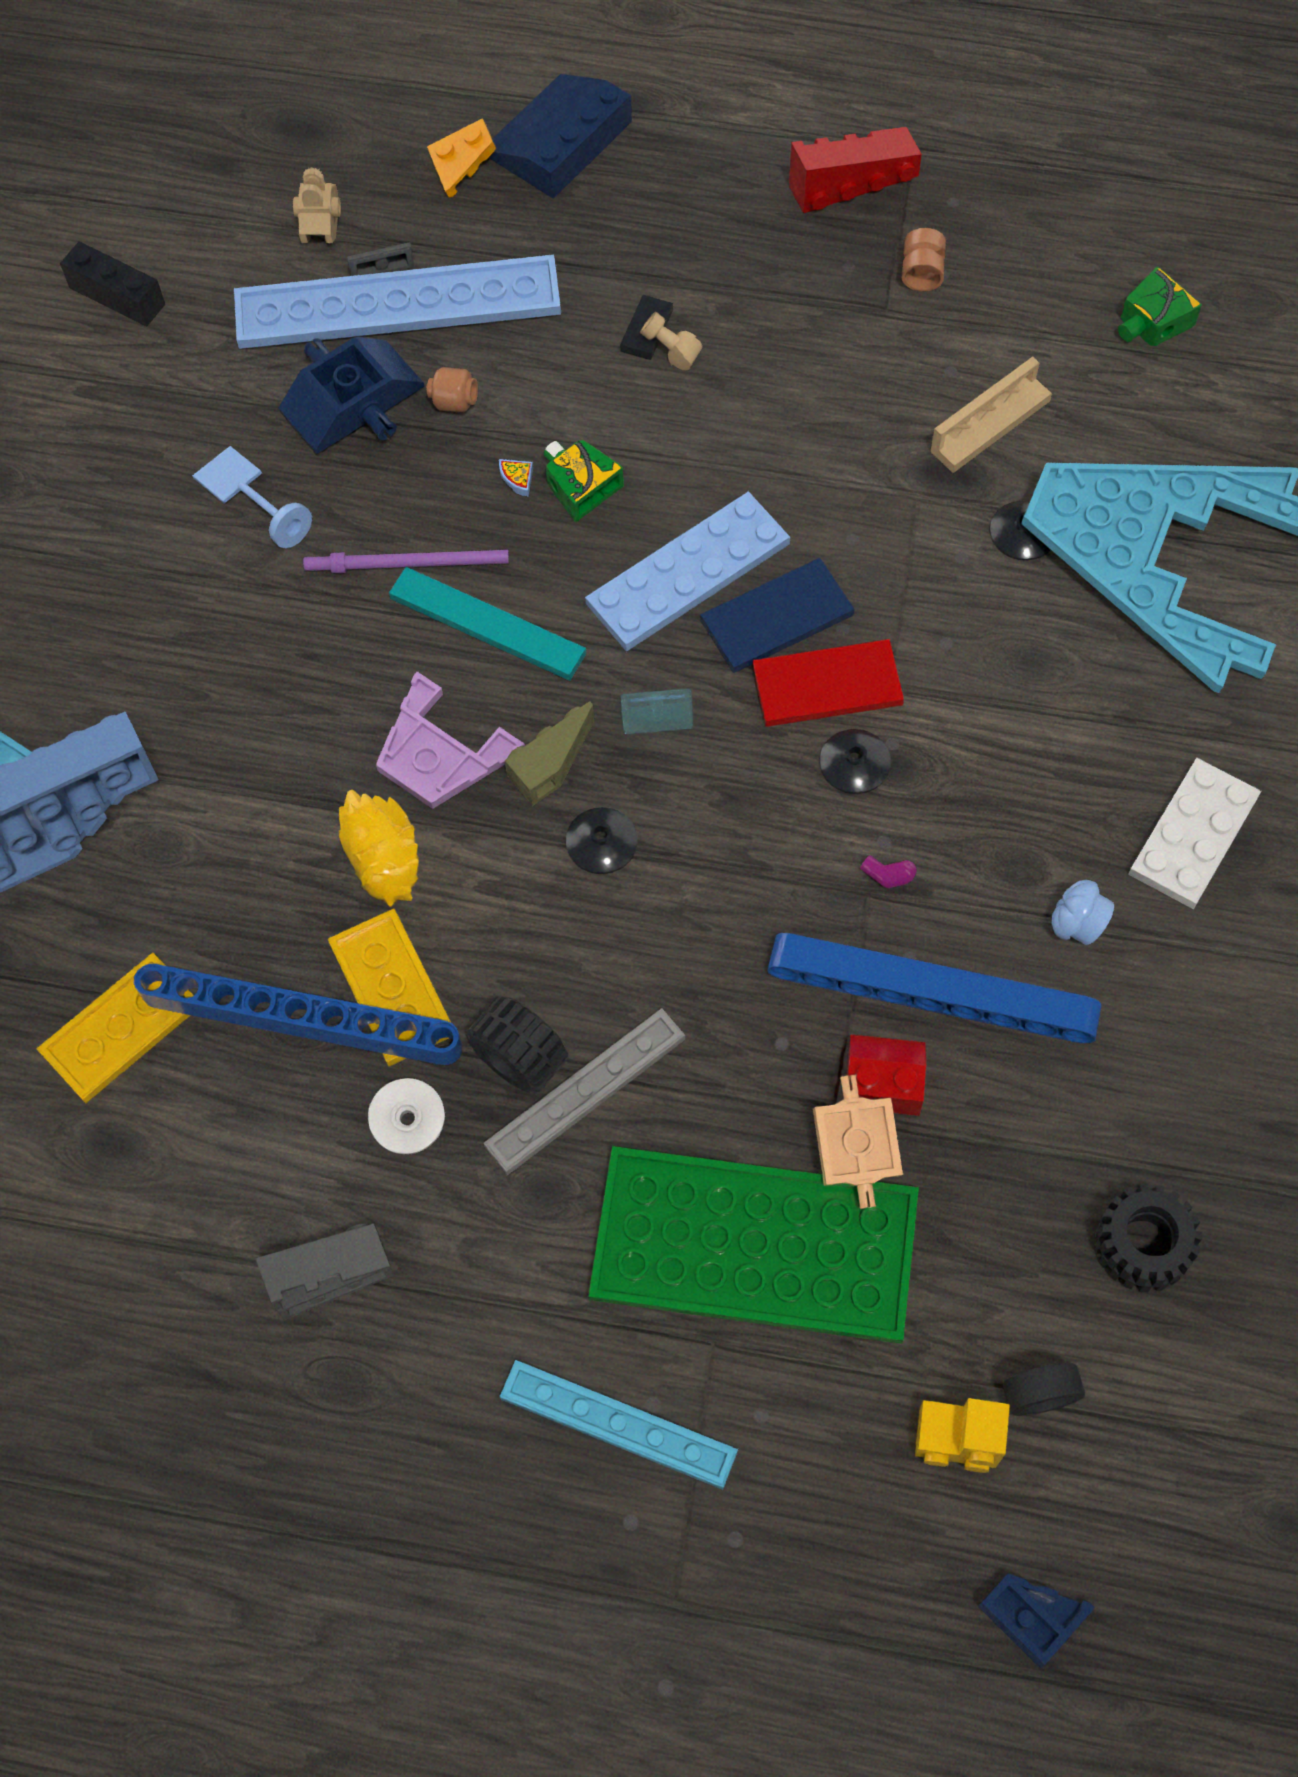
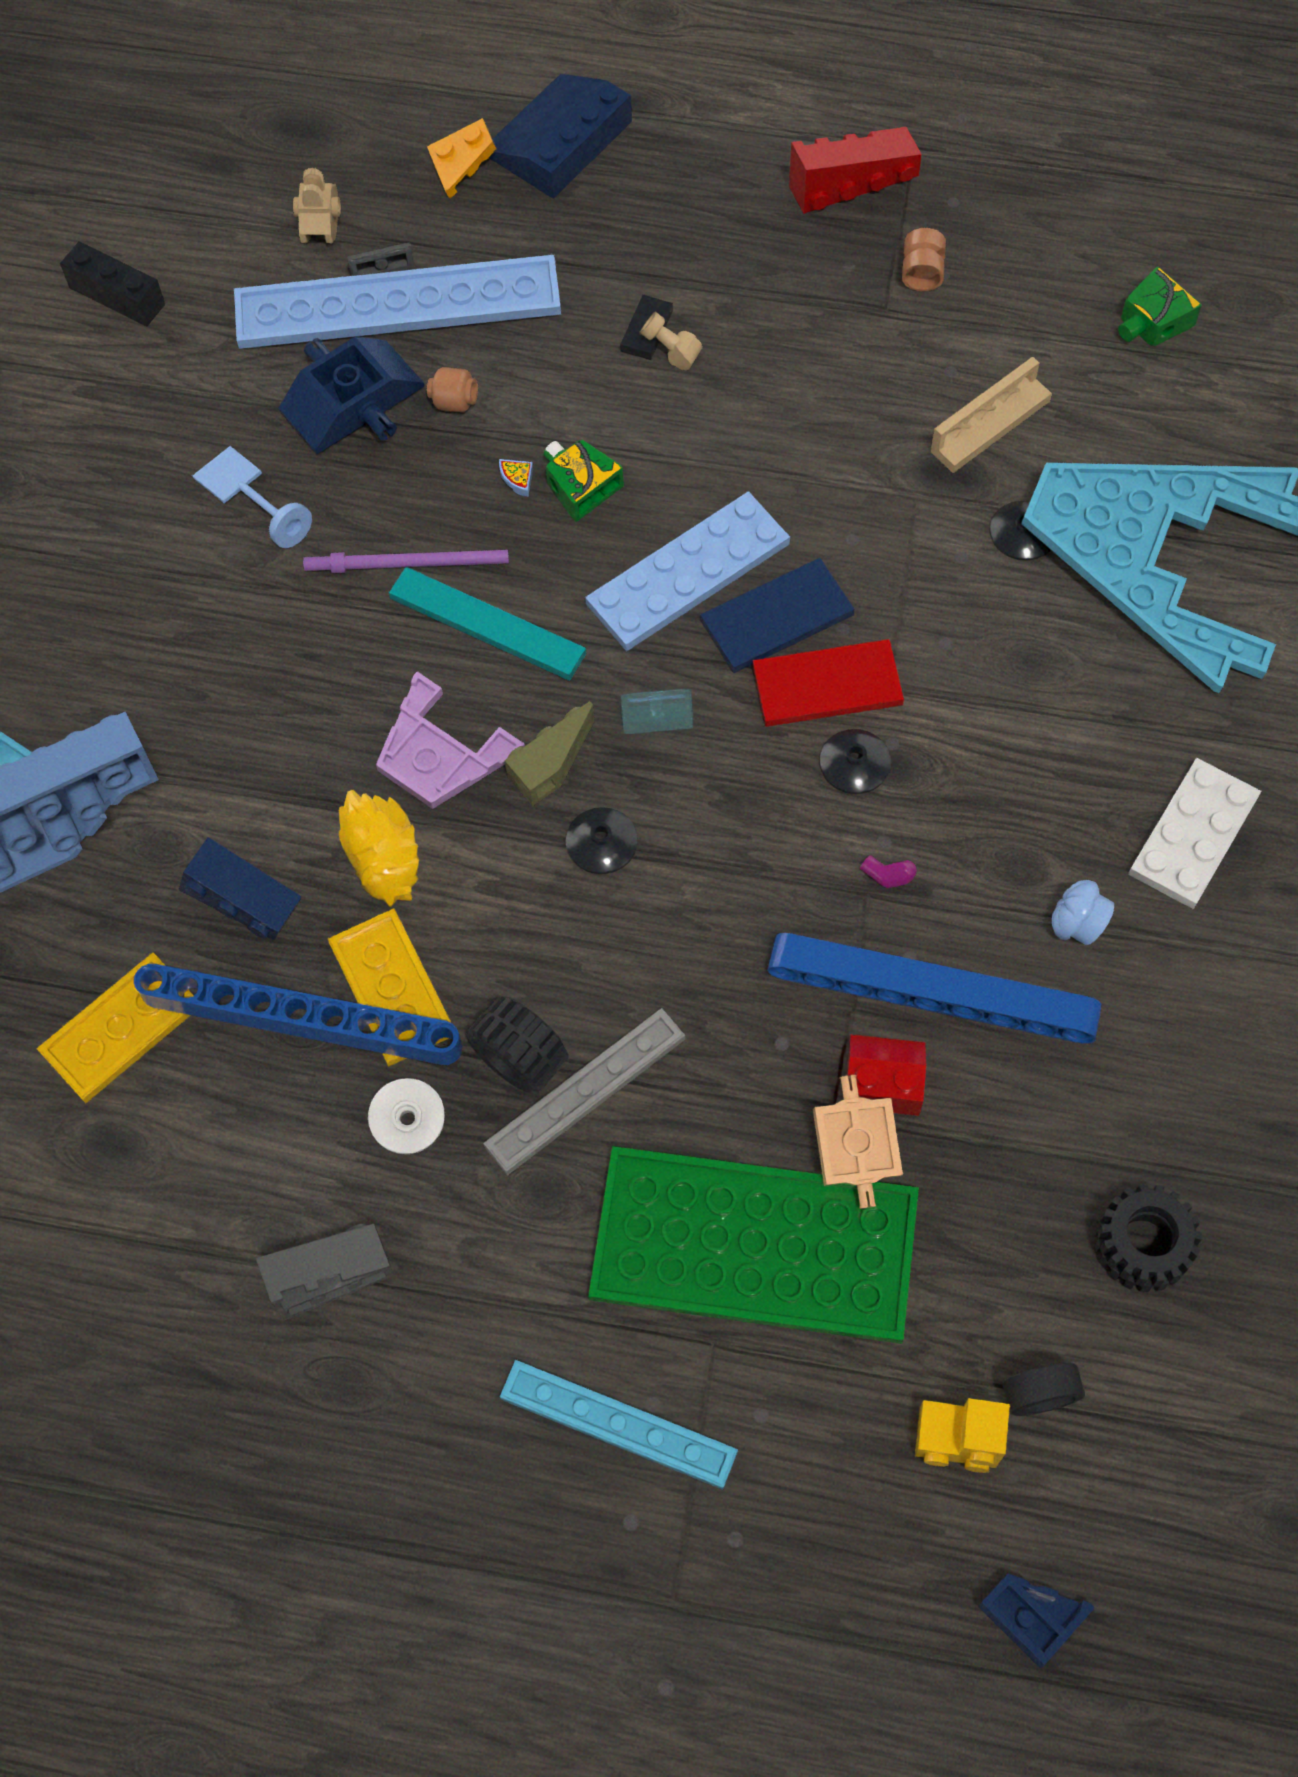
none -> dark blue wedge [179,837,302,940]

